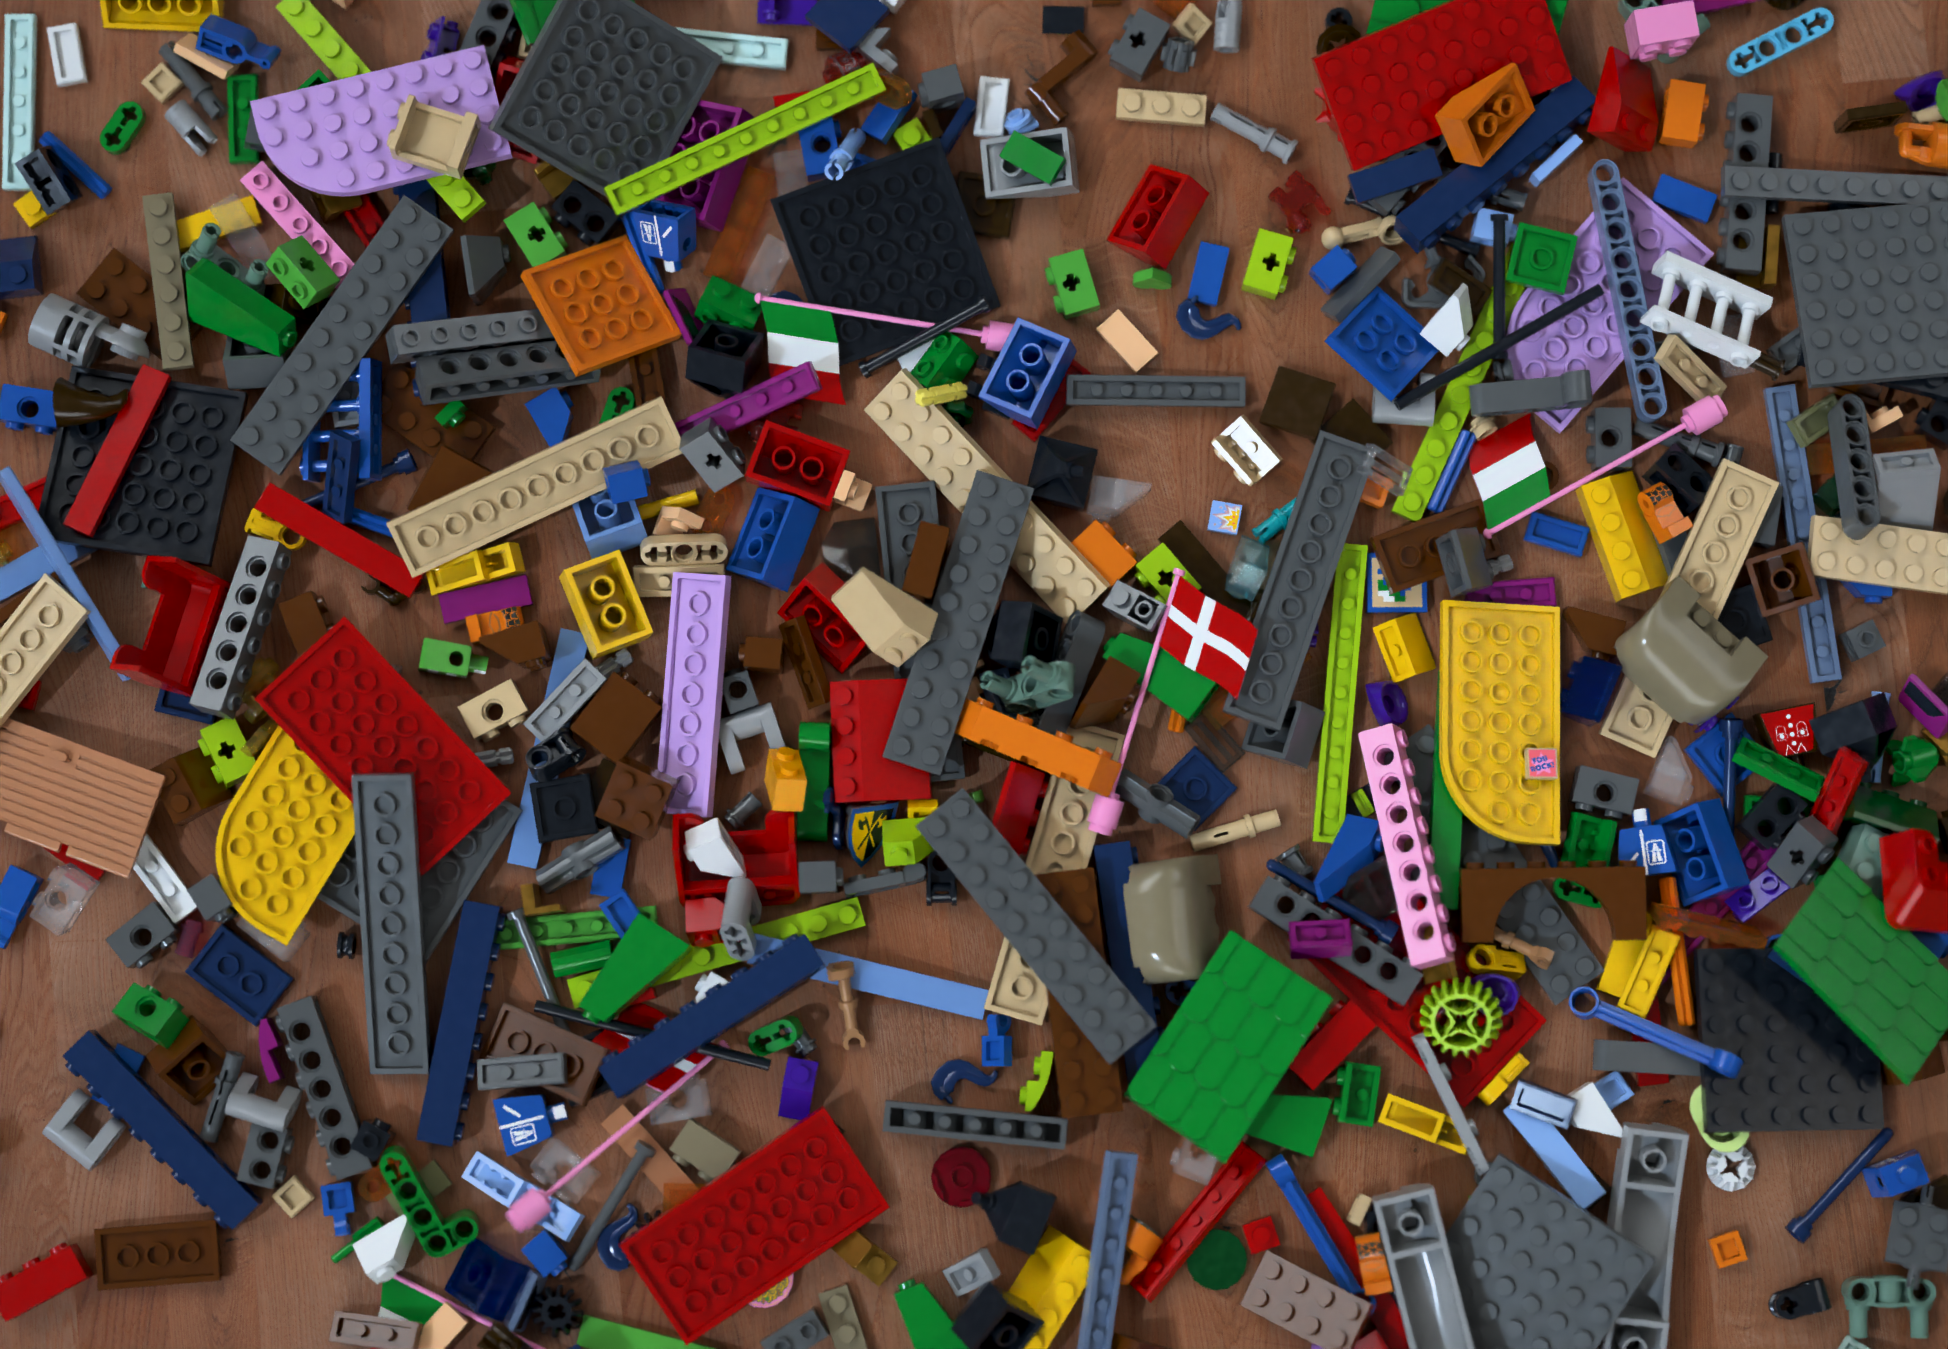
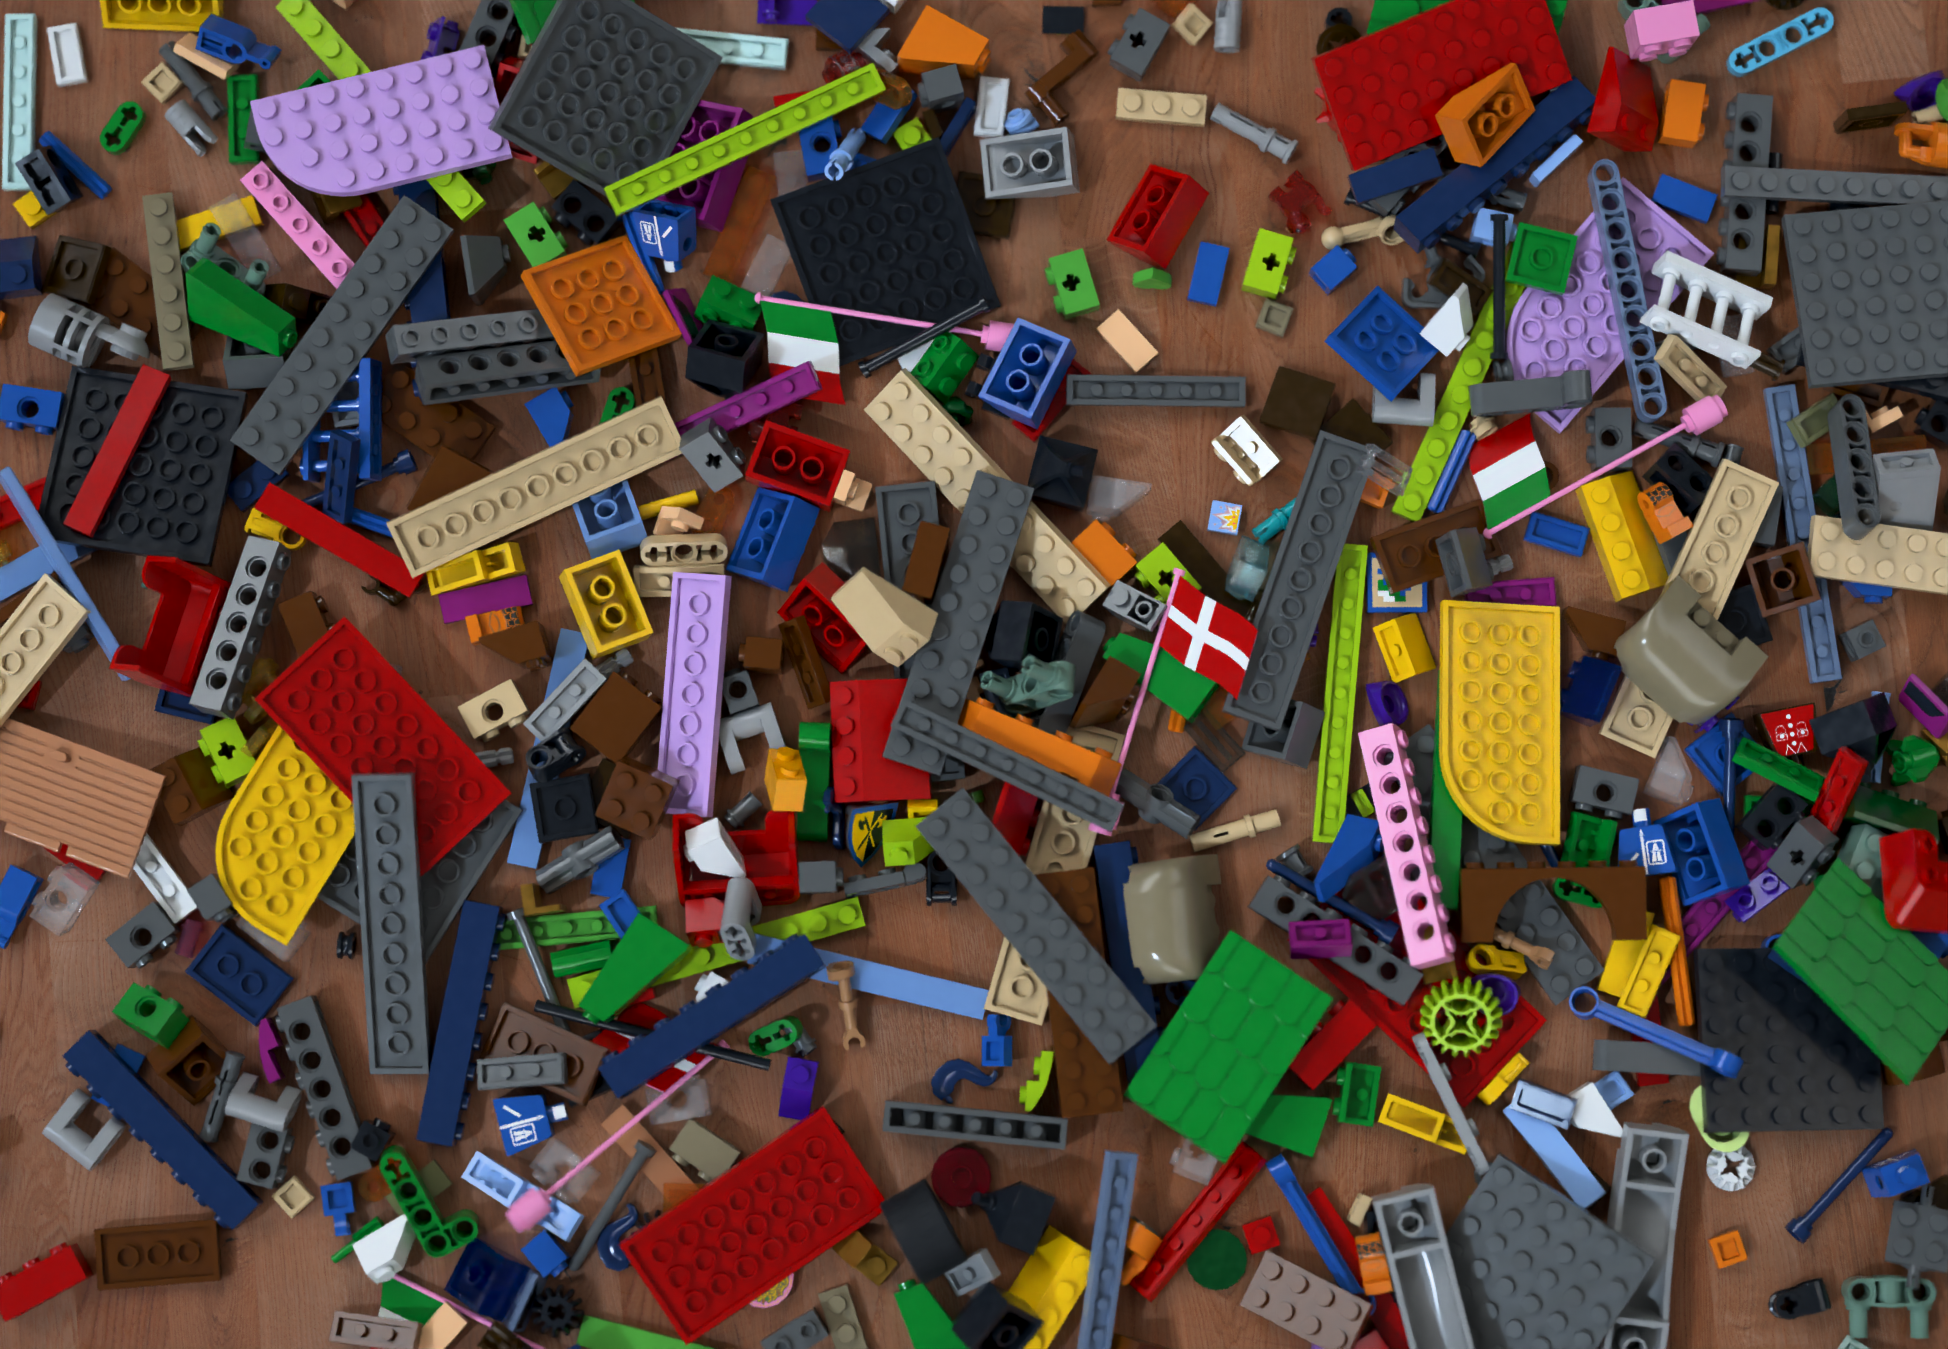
dark brown hat [53,377,129,428] -> none
bright green brick [266,235,340,309] -> none
tan panel [387,94,481,179] -> none
bright green torso [418,637,488,678] -> none
green plate [434,400,468,430] -> none
blue brick [602,460,651,504] -> none
light yellow axle [915,382,968,407] -> none
green tile [999,130,1066,186] -> none
dark grey gear [1160,36,1197,73] -> none
dark blue piece [1175,295,1241,340] -> none
dark grey tile [1320,246,1401,323] -> none
black piece [1394,284,1604,411] -> none
tile [1524,748,1558,780] -> none
clear orange plate [1647,902,1768,950] -> none
none -> dark brown tile [41,235,112,305]
none -> dark blue plate [227,460,290,512]
none -> black tyre [880,1179,968,1284]
none -> dark grey plate [890,699,1124,832]
none -> orange slope [897,5,991,80]
none -> dark tan tile [1255,298,1294,338]

